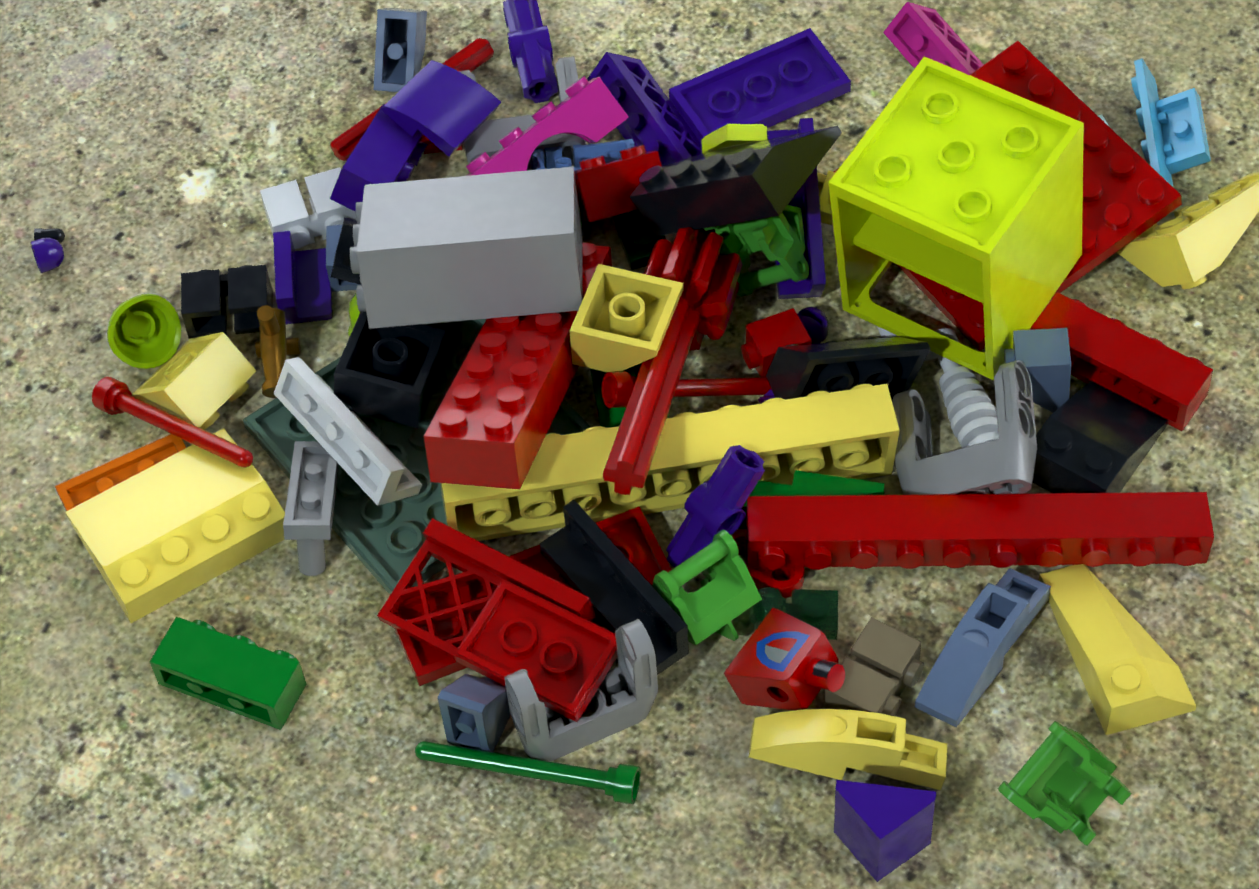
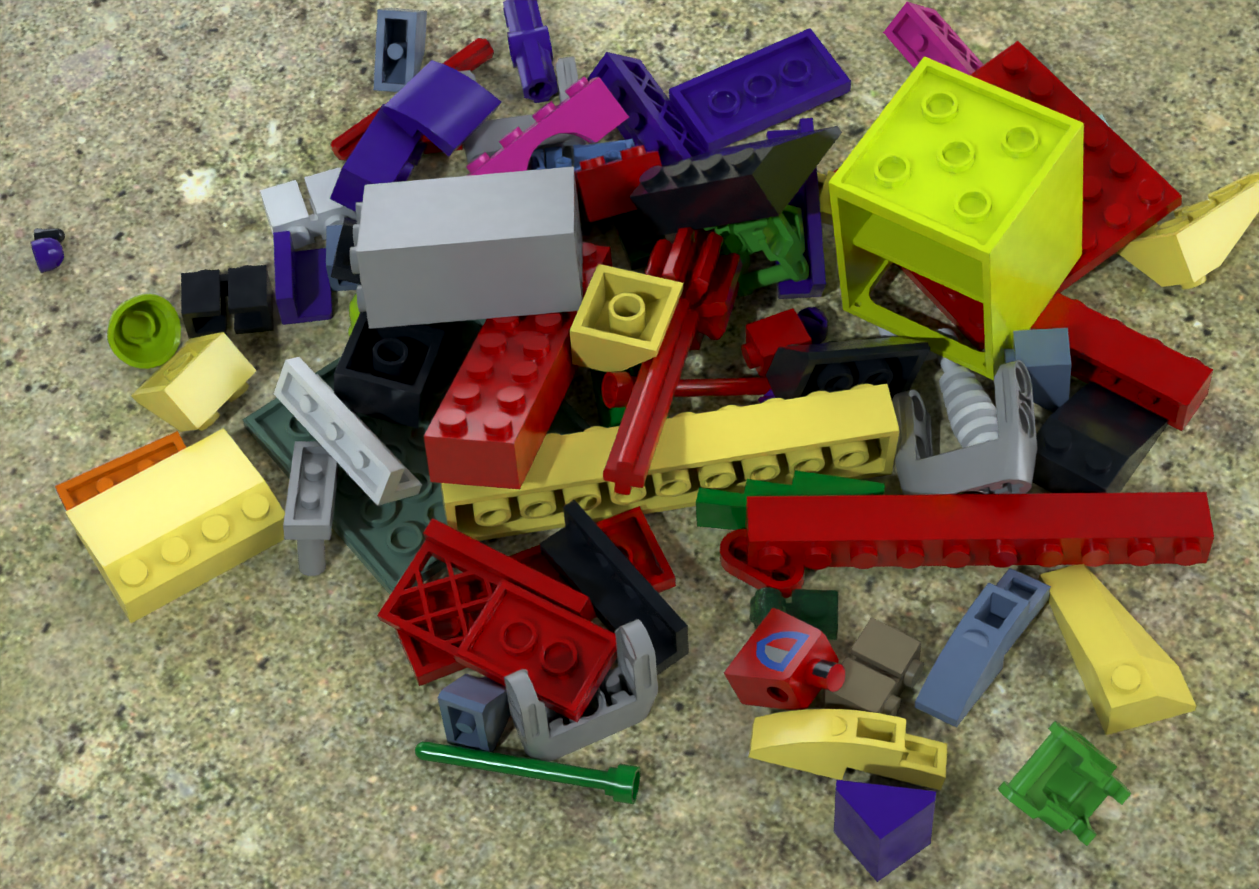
red piece [92,377,253,468] -> none
green brick [150,616,307,730] -> none
pearl gold piece [255,305,301,398] -> none
bright green piece [652,530,762,645] -> none
dark purple piece [666,445,765,568] -> none
neon yellow tile [701,124,767,154] -> none
medium azure bracket [1131,58,1211,187] -> none

